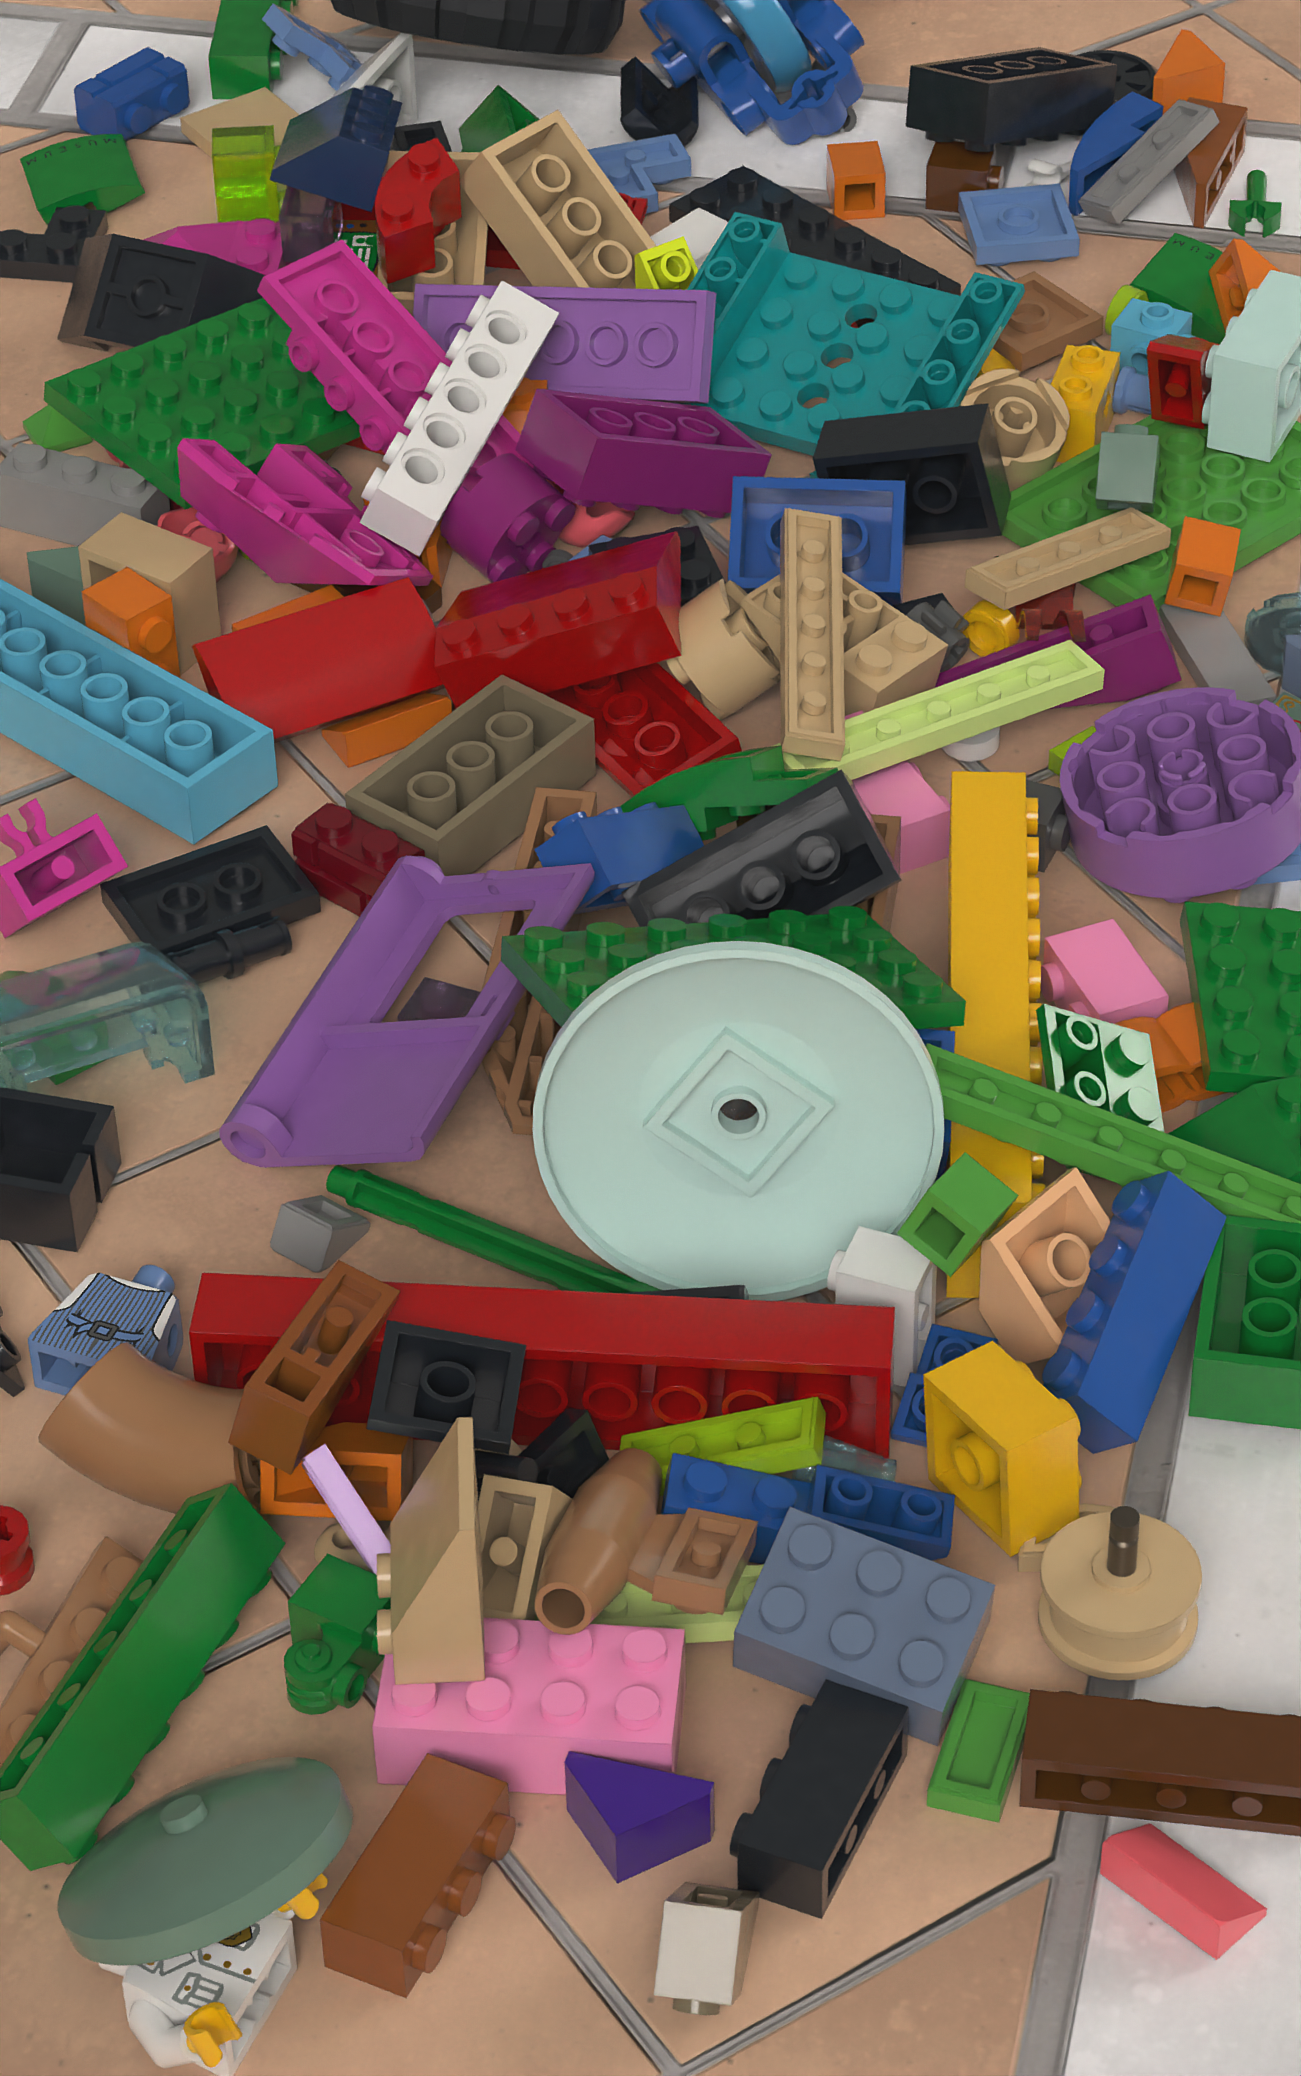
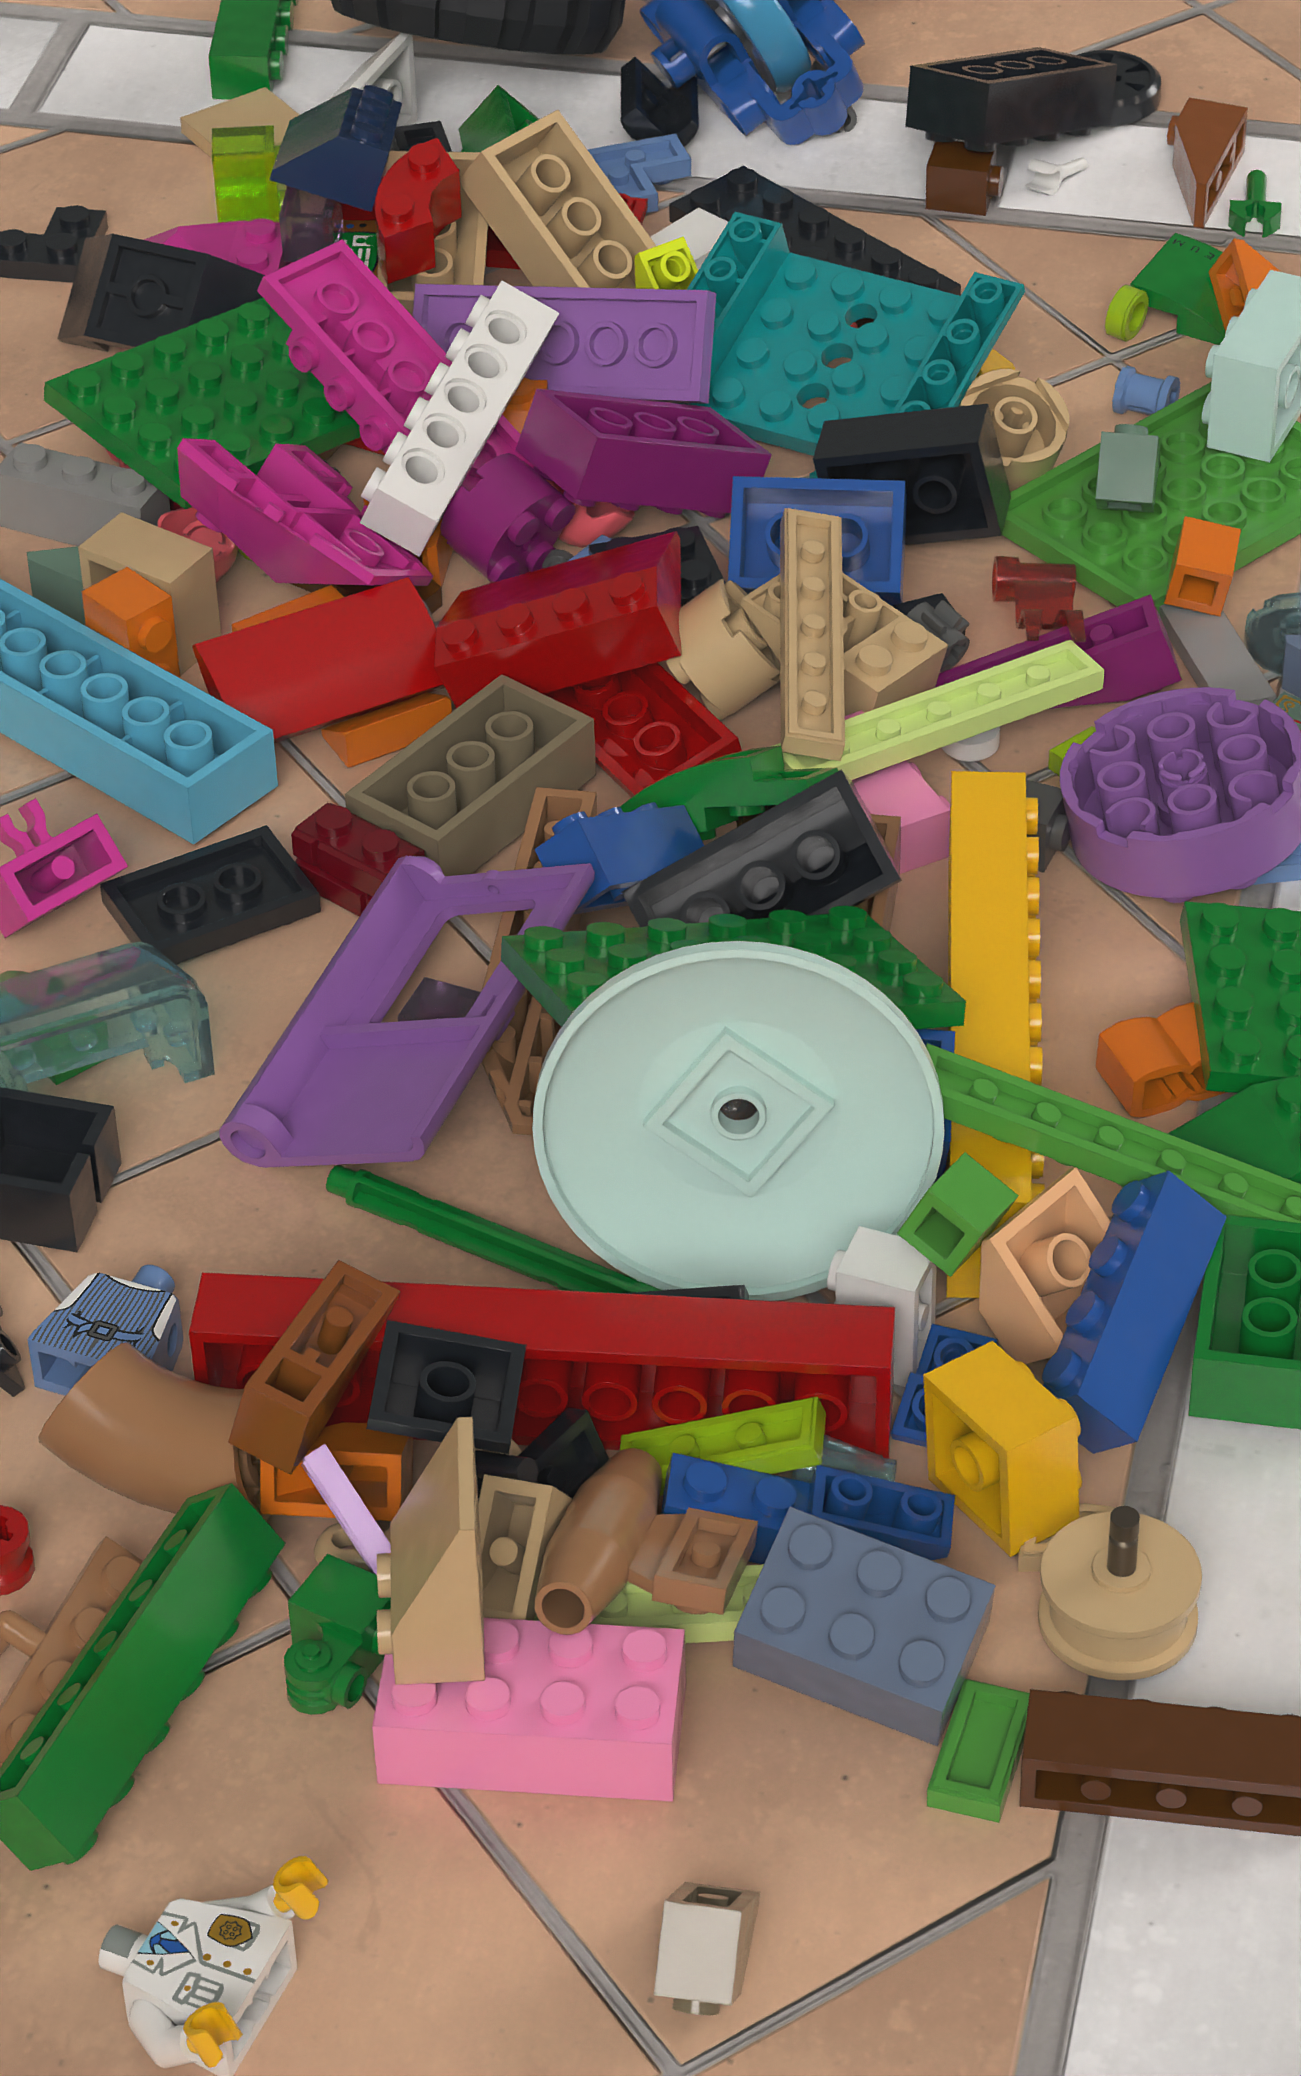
green slope [20,134,145,225] -> none
bright green slope [23,405,93,452] -> none
sand green dish [57,1757,353,1966] -> none
blue brick [74,47,190,141] -> none
black pin [163,916,292,993] -> none
medium blue plate [262,3,362,91] -> none
light grey slope [270,1195,371,1273] -> none
dark orange brick [320,1753,516,1998] -> none
dark purple slope [564,1751,715,1884] -> none
black brick [729,1680,909,1919] -> none
orange brick [827,141,886,220] -> none
medium blue plate [958,183,1080,266] -> none
yellow tile [962,600,1020,657] -> none
tan tile [964,507,1171,610] -> none
medium nougat plate [993,271,1104,372] -> none
slope [1036,1004,1165,1179] -> none
bright pink brick [1041,919,1169,1024] -> none
yellow brick [1050,345,1120,463] -> none
blue slope [1068,91,1163,216] -> none
light grey tile [1078,99,1220,225] -> none
coral slope [1100,1823,1267,1960] -> none
medium azure brick [1110,298,1196,376] -> none
red slope [1147,334,1220,430] -> none
orange slope [1152,29,1225,115] -> none

